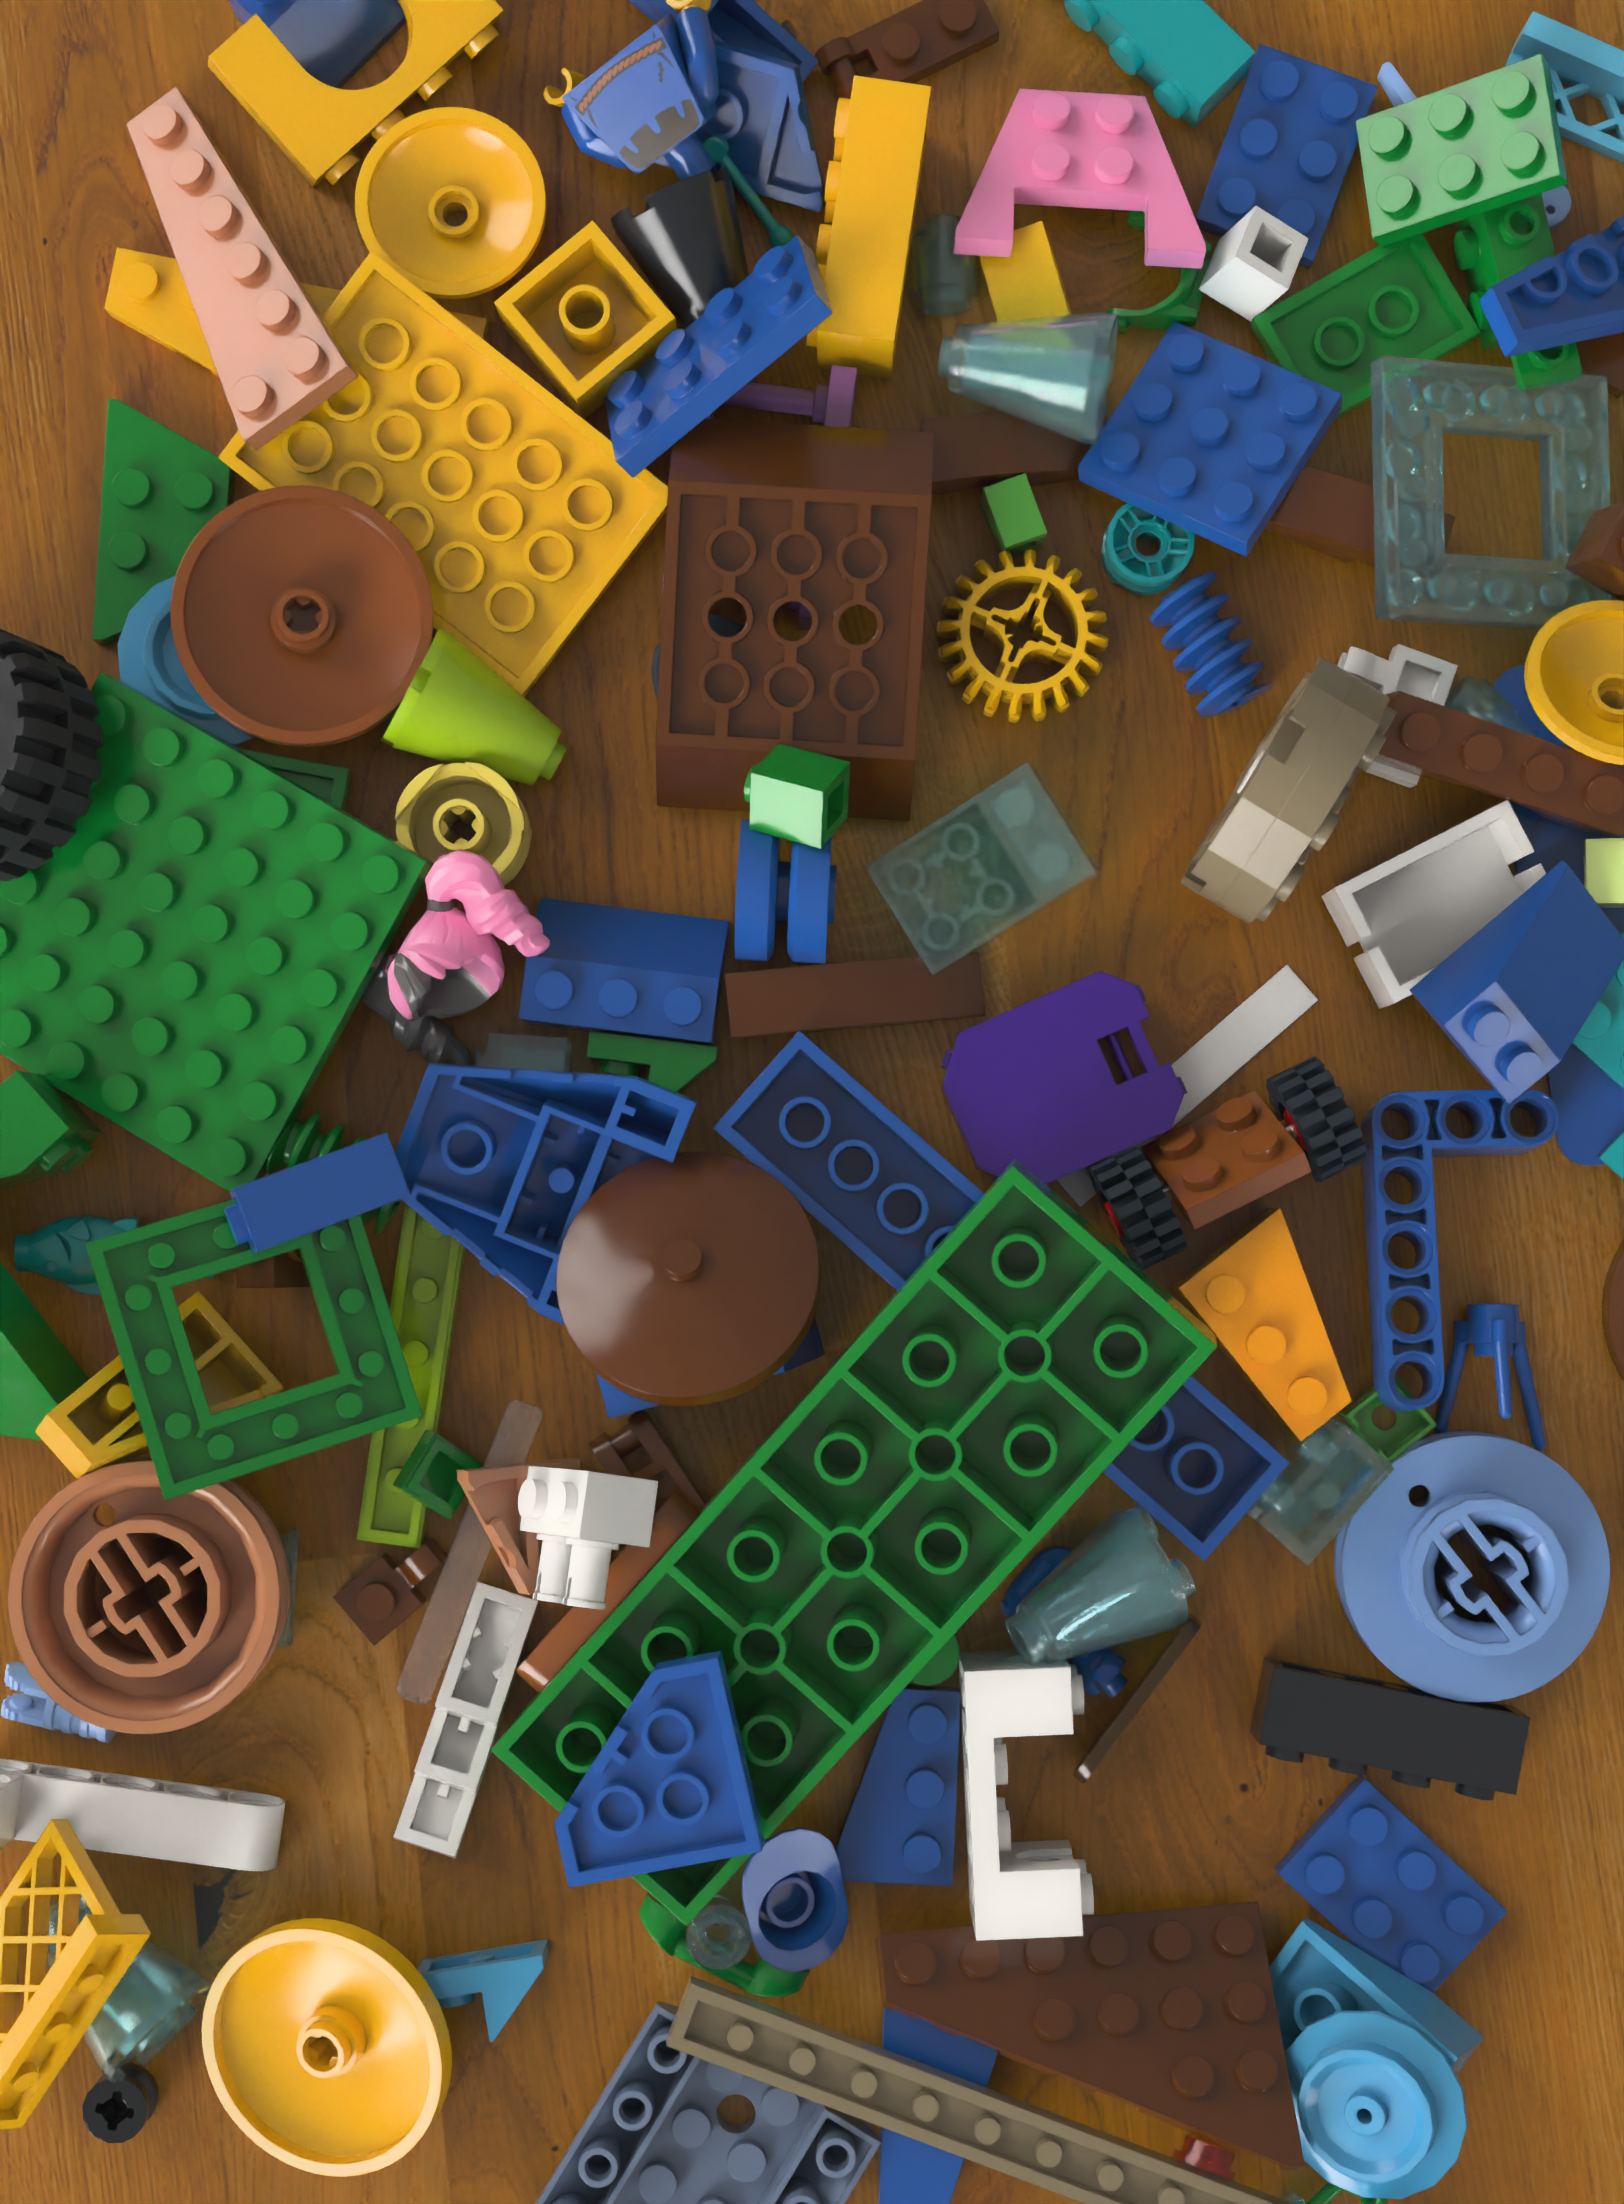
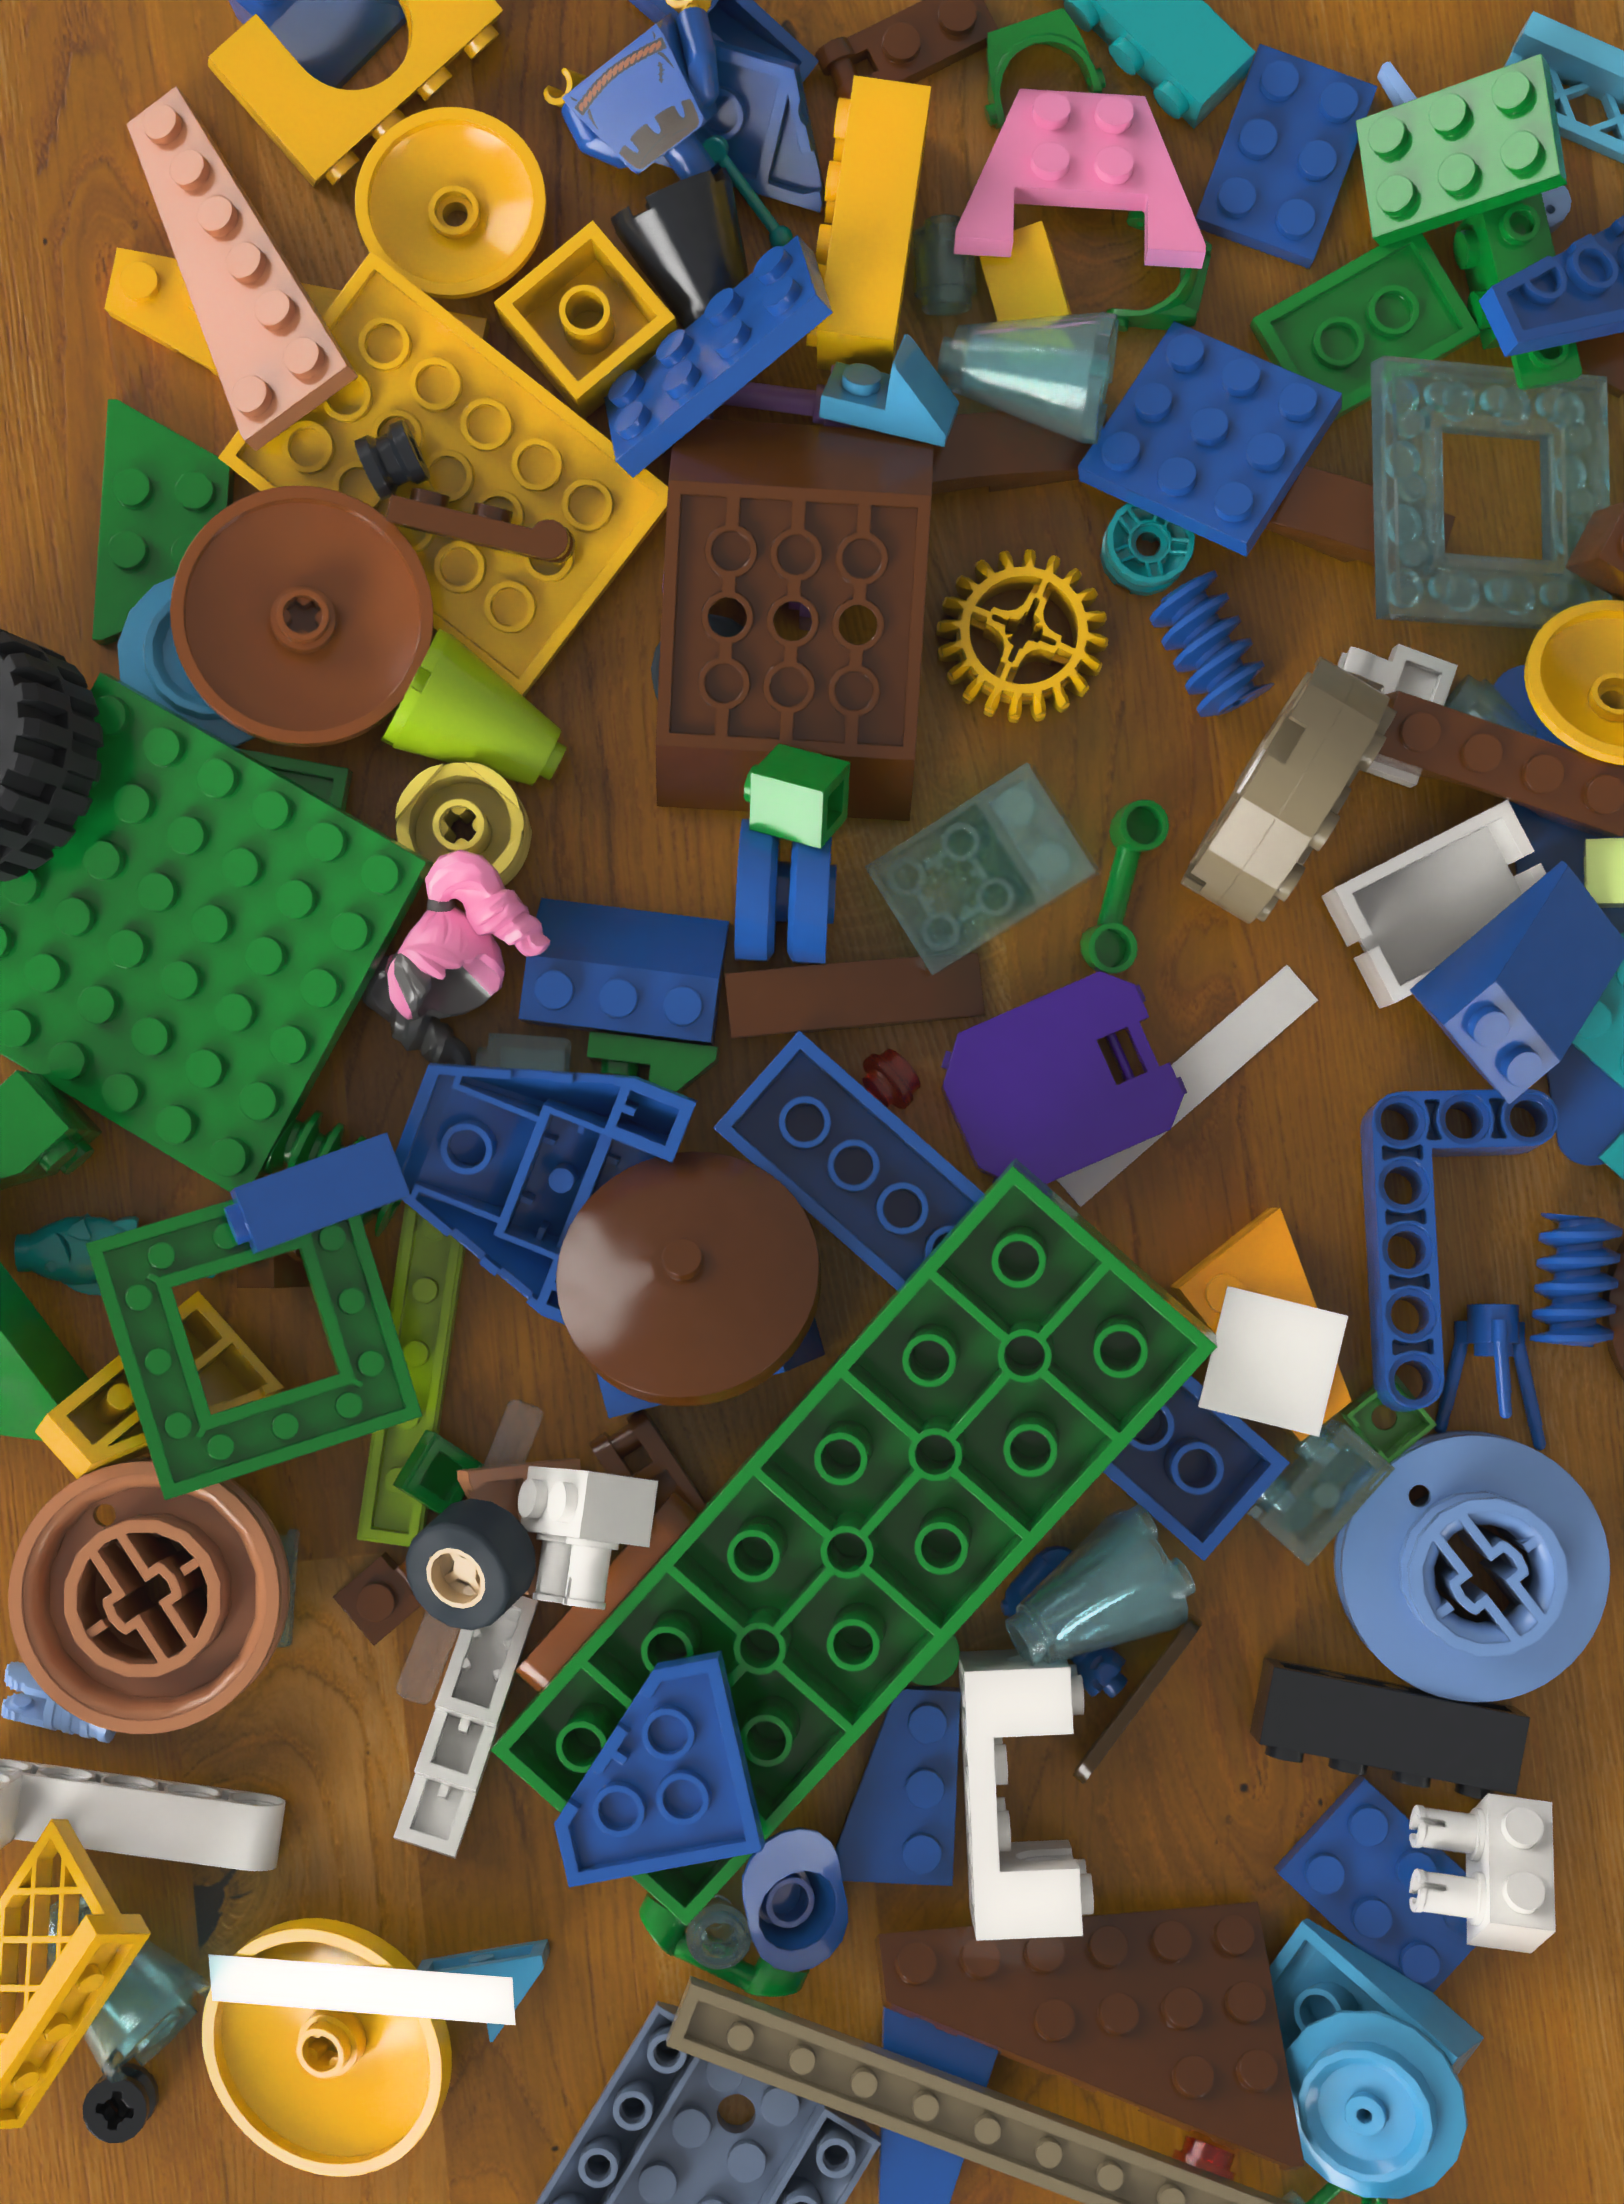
bright green piece [980,473,1047,558] -> none
plate [1088,1056,1367,1270] -> none
white brick [1199,206,1309,322] -> none
none -> white sticker [208,1954,516,2025]
none -> black wheel [354,419,430,500]
none -> reddish brown plate [386,487,575,564]
none -> black wheel [406,1498,536,1630]
none -> dark azure slope [819,334,959,447]
none -> clear red plate [862,1049,921,1109]
none -> green helmet [984,8,1106,129]
none -> green bar [1080,799,1169,974]
none -> white sticker [1198,1286,1348,1437]
none -> white brick [1409,1793,1556,1954]
none -> blue piece [1530,1213,1623,1347]

